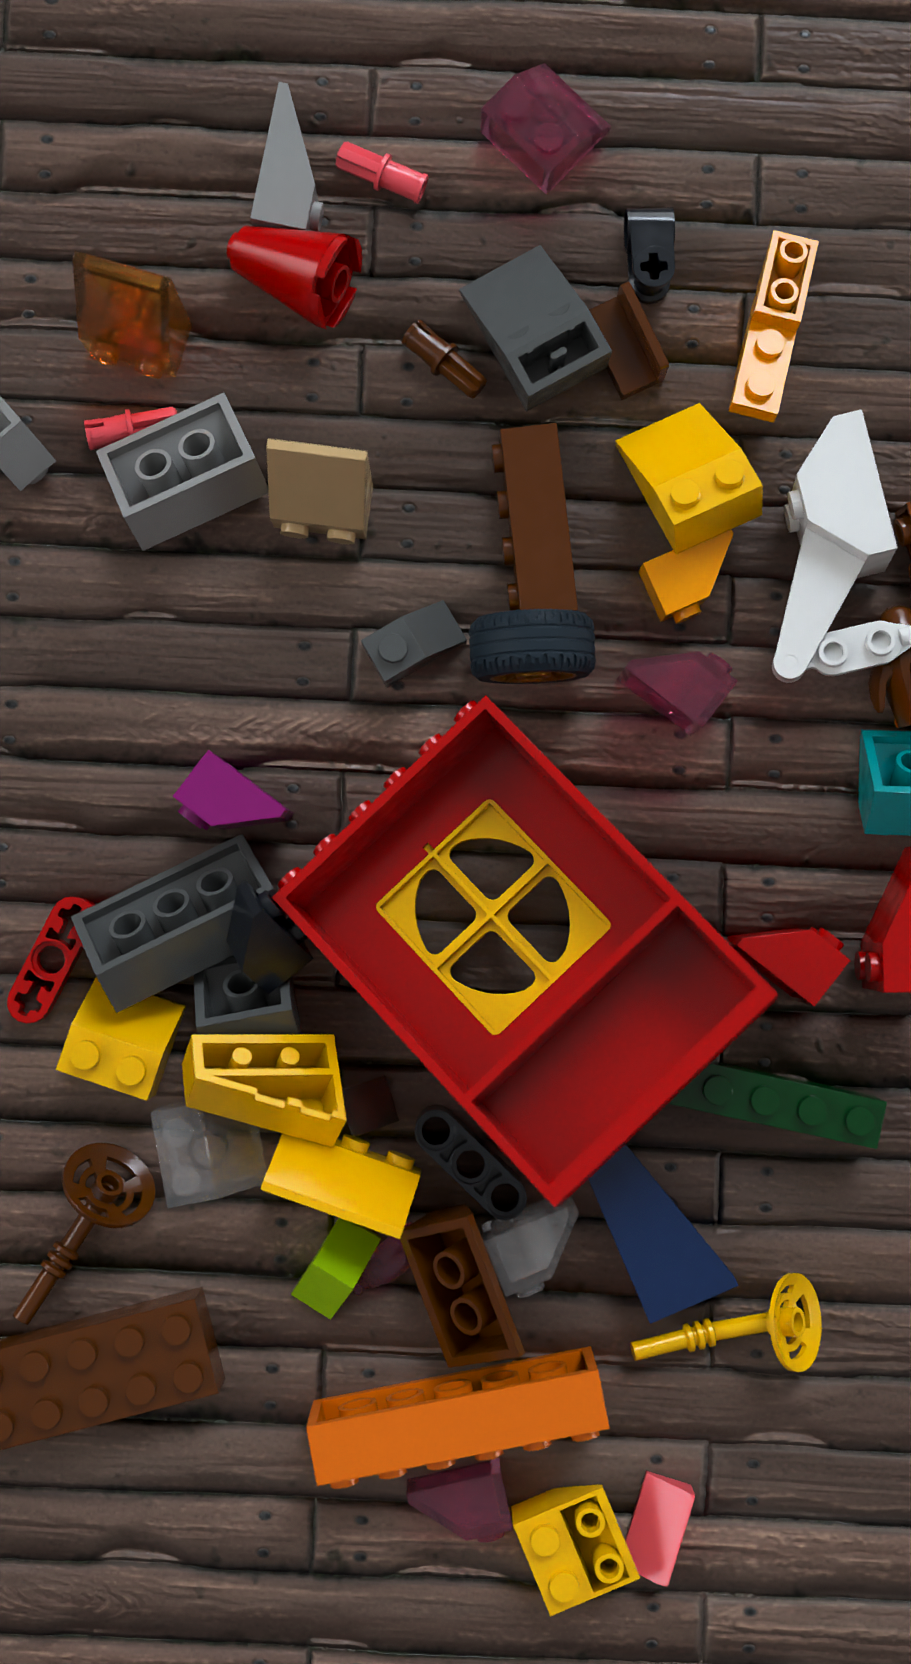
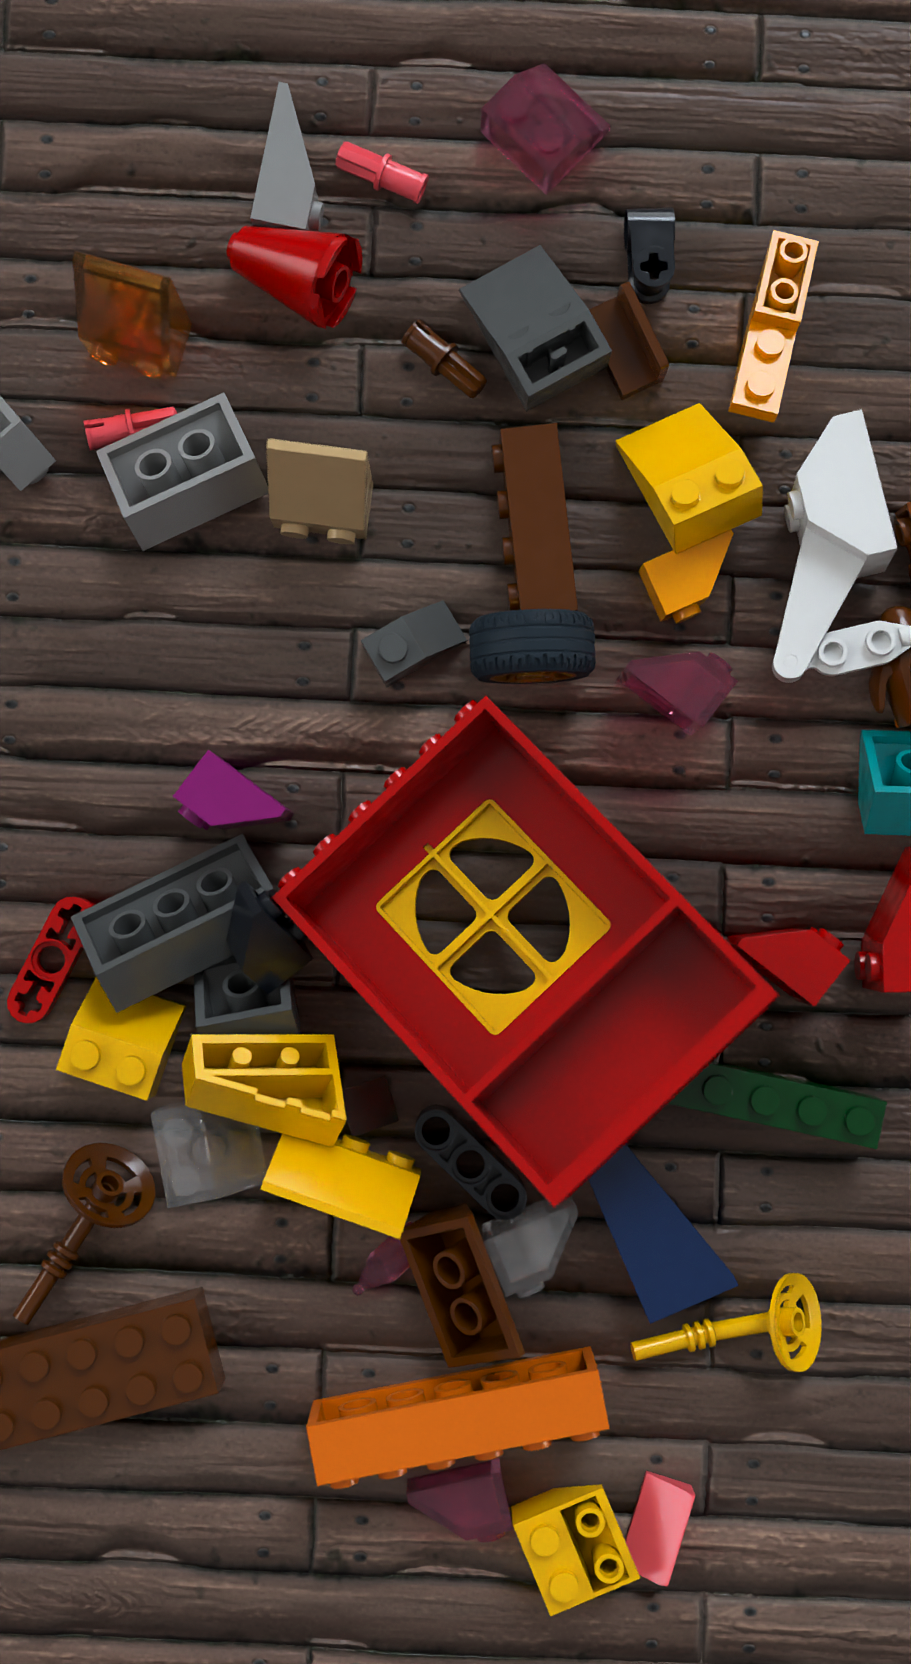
lime slope [291,1217,381,1320] -> none

